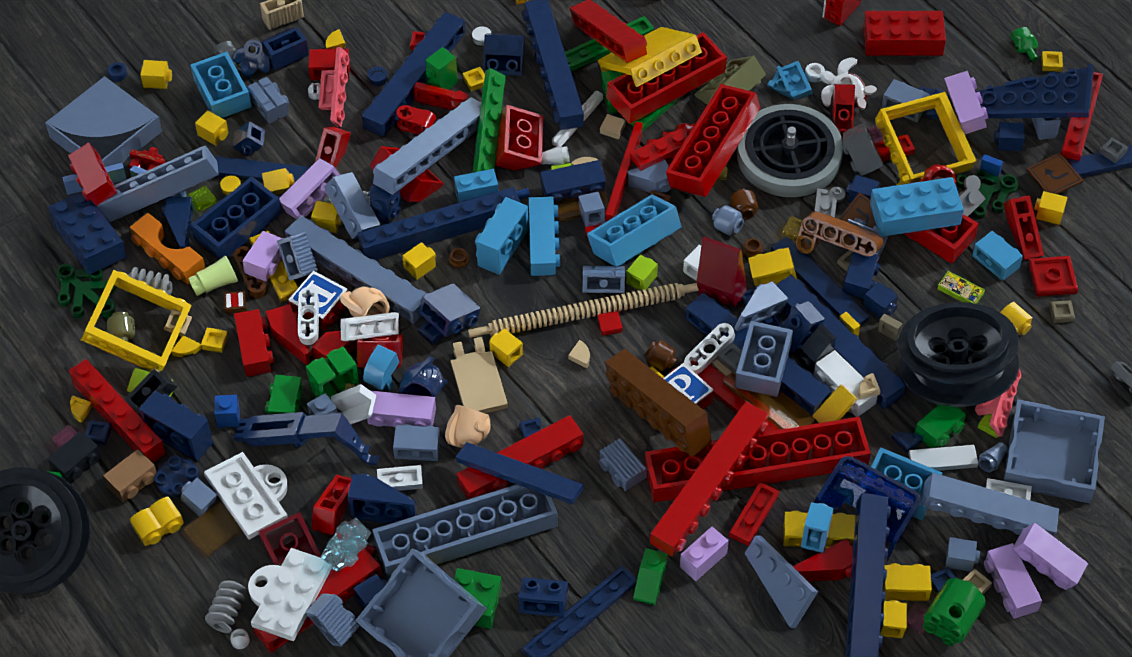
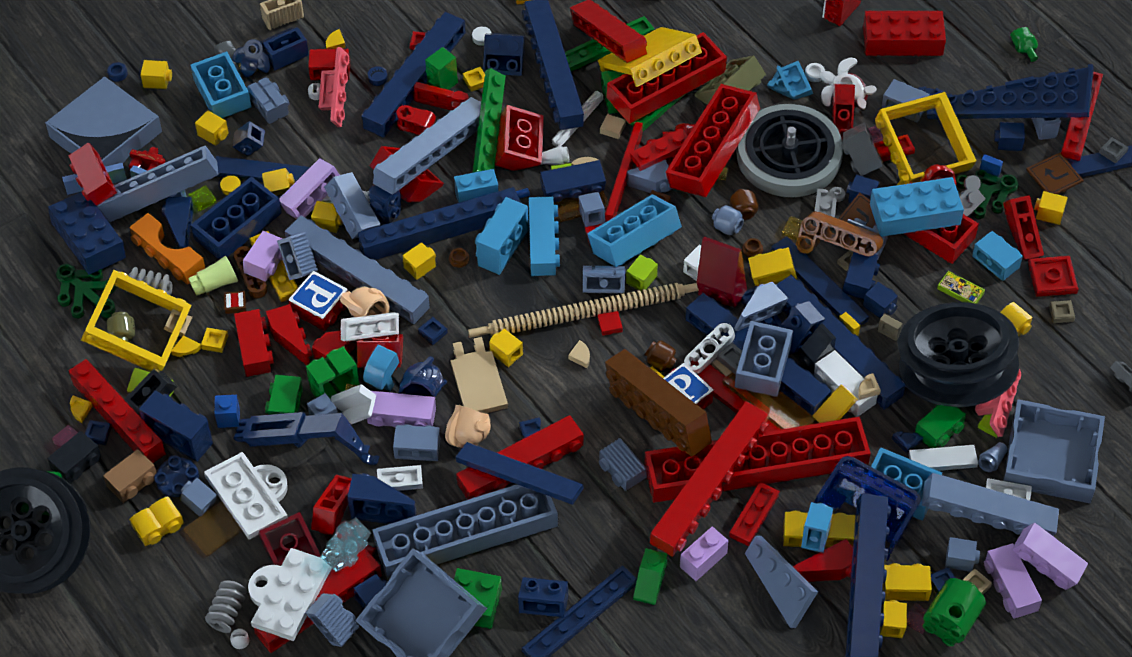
white beam [298,287,319,345] -> none
red slope [315,127,351,168] -> none
brick [418,284,481,337] -> none
lavender brick [944,71,988,134] -> none
yellow tile [1041,51,1063,72] -> none

